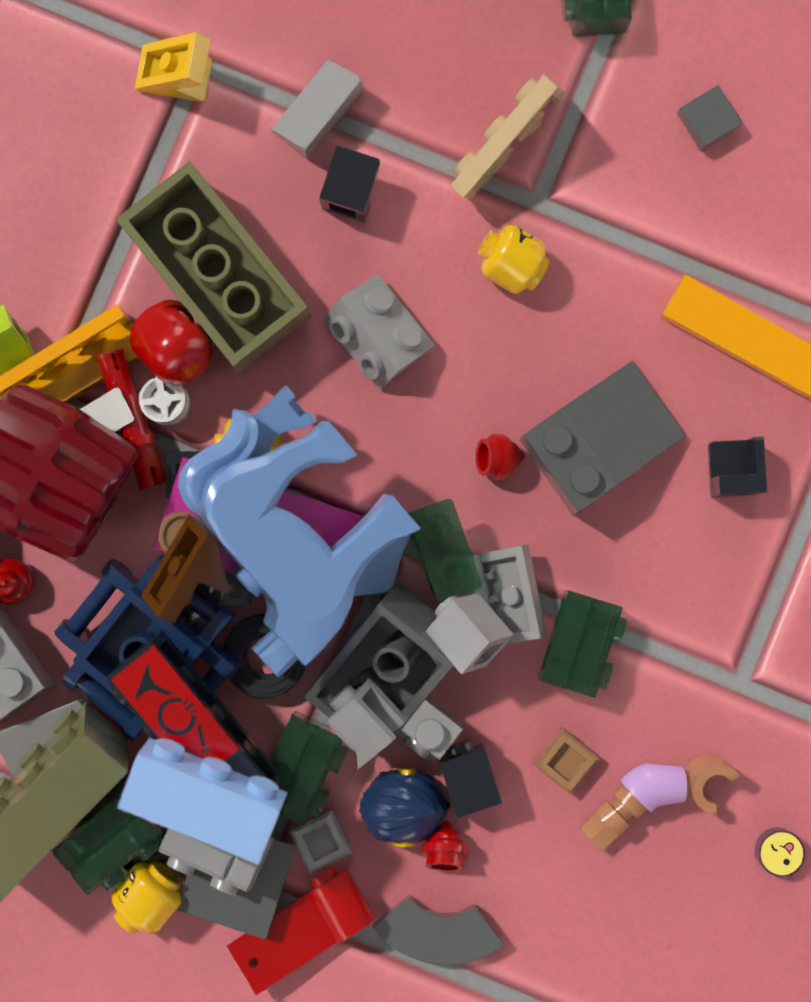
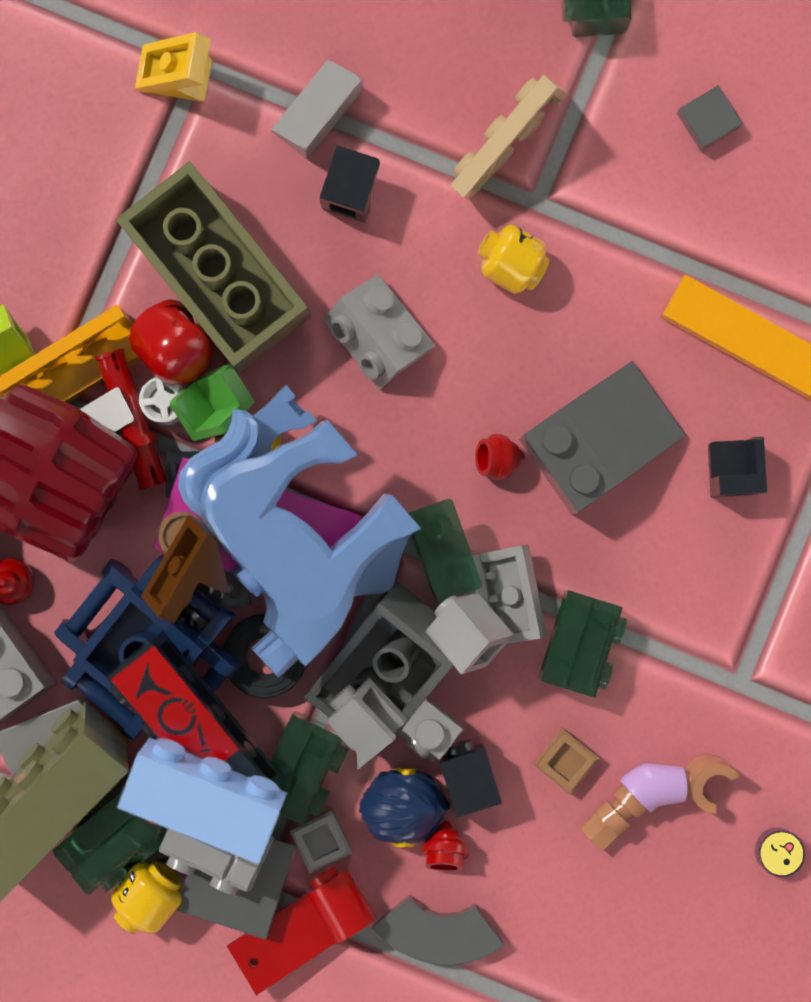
none -> bright green panel [170,364,255,441]

